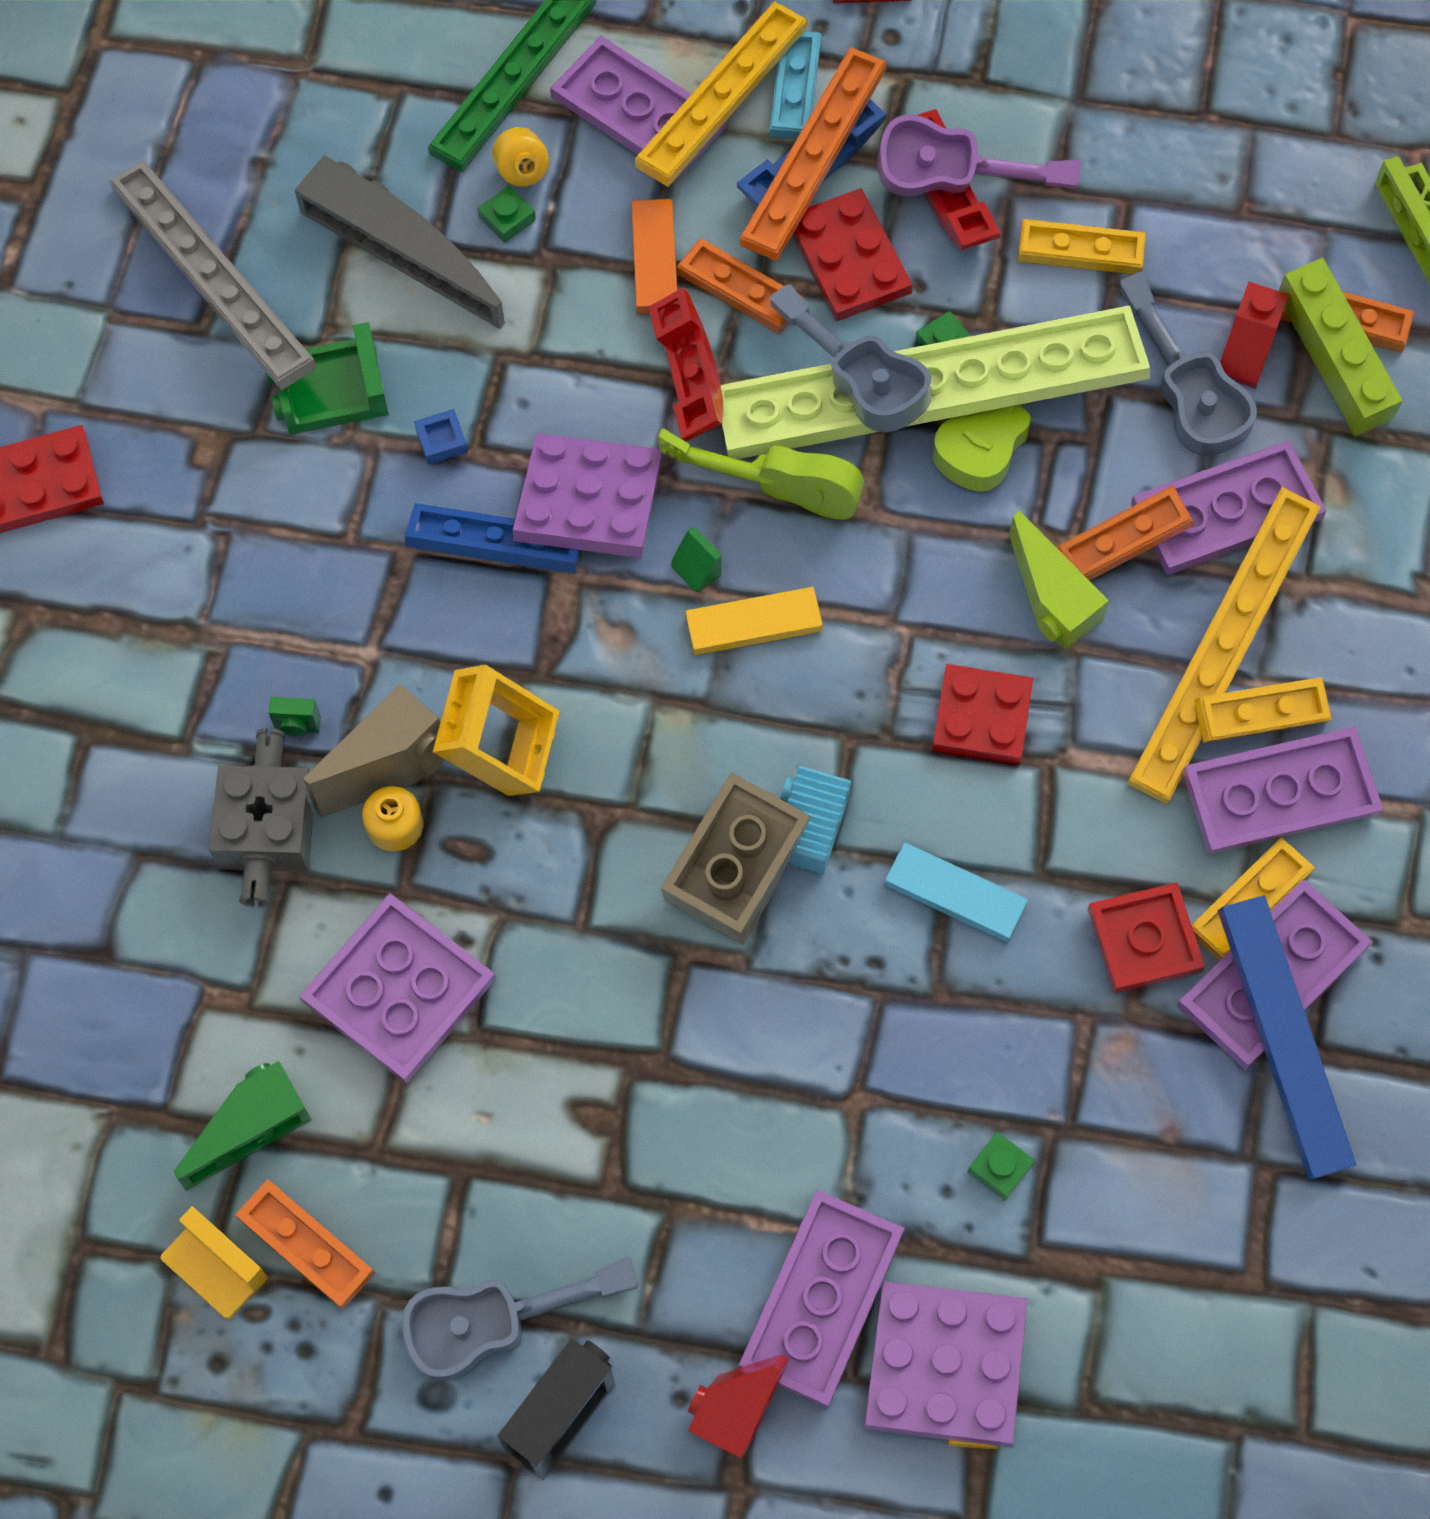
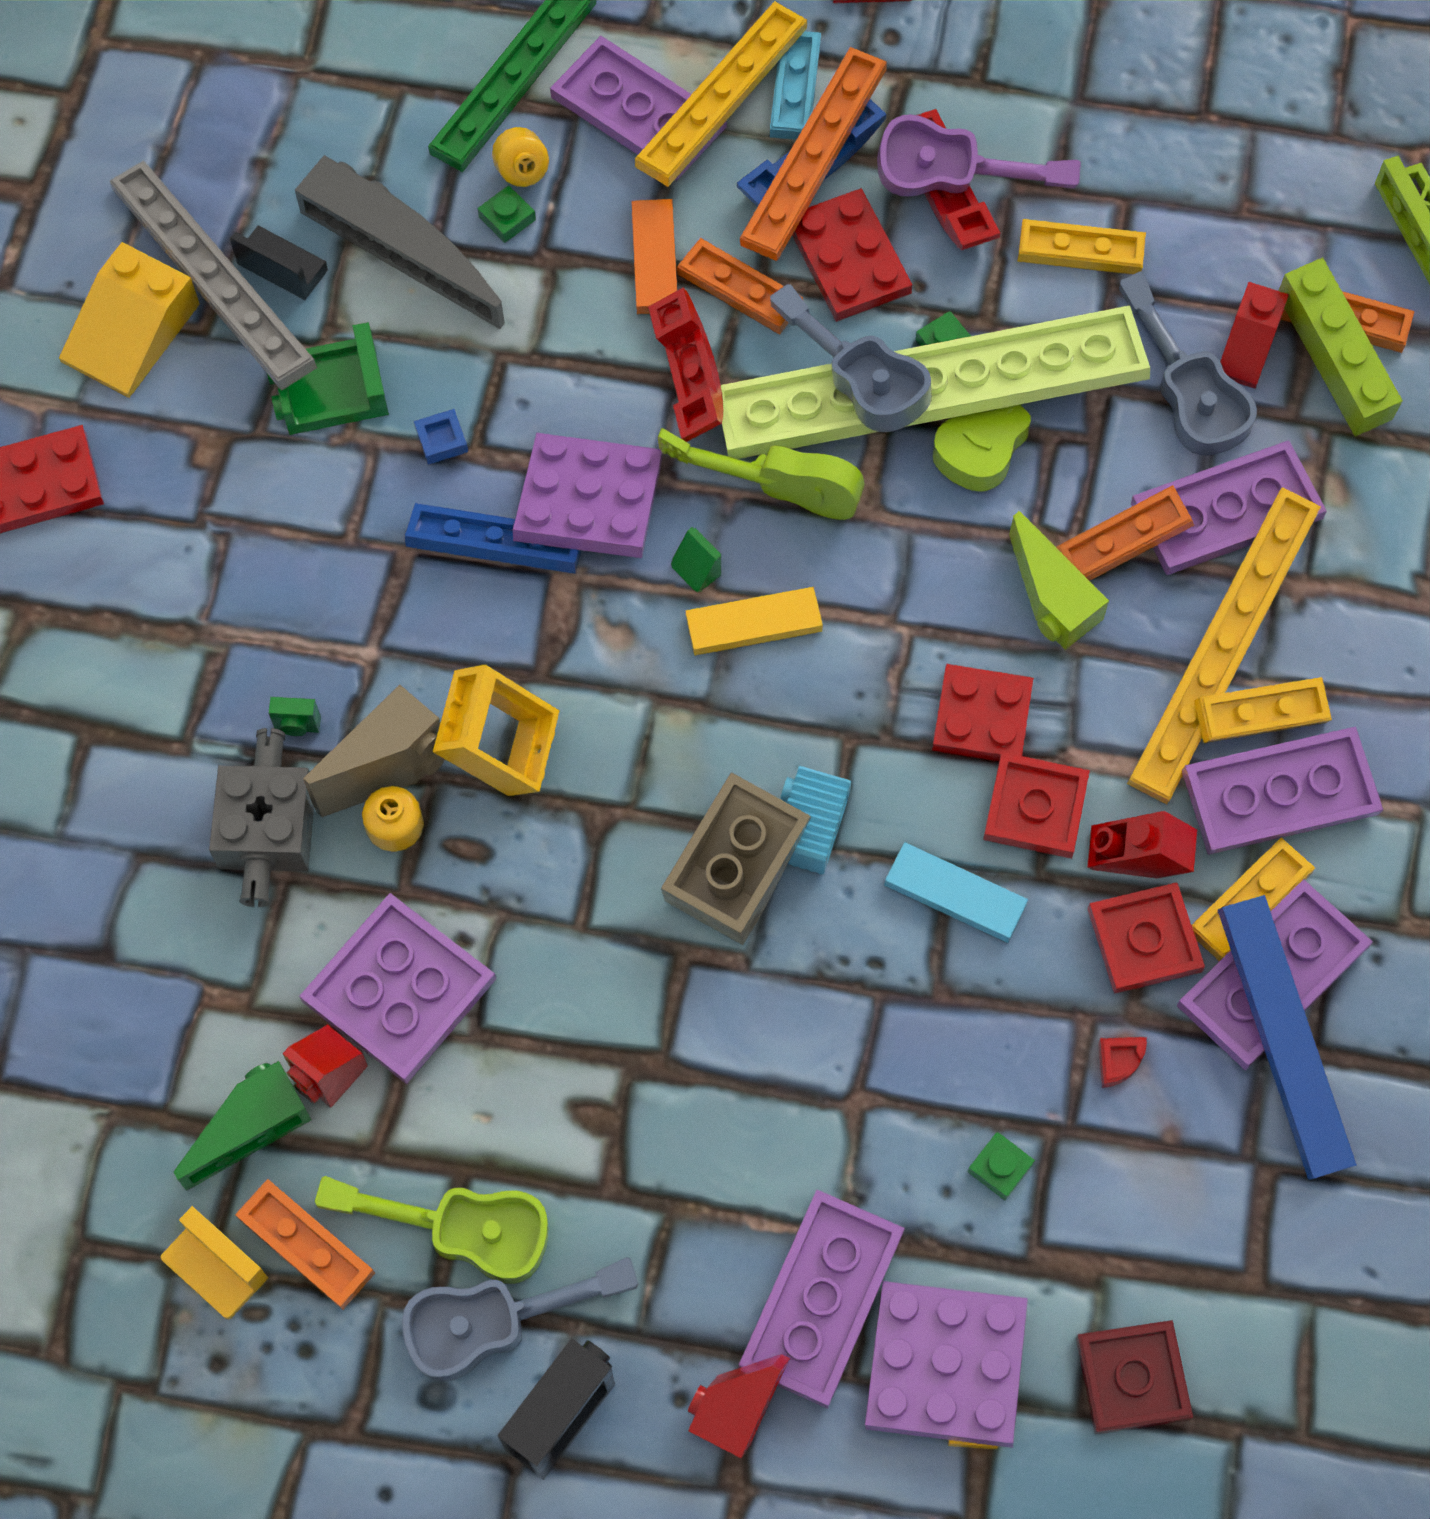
none -> yellow slope [59,242,200,398]
none -> black panel [229,225,328,300]
none -> red slope [282,1024,368,1108]
none -> lime piece [314,1176,549,1284]
none -> red plate [983,752,1090,859]
none -> dark red tile [1076,1320,1193,1435]
none -> red slope [1087,811,1197,879]
none -> red tile [1098,1037,1147,1088]

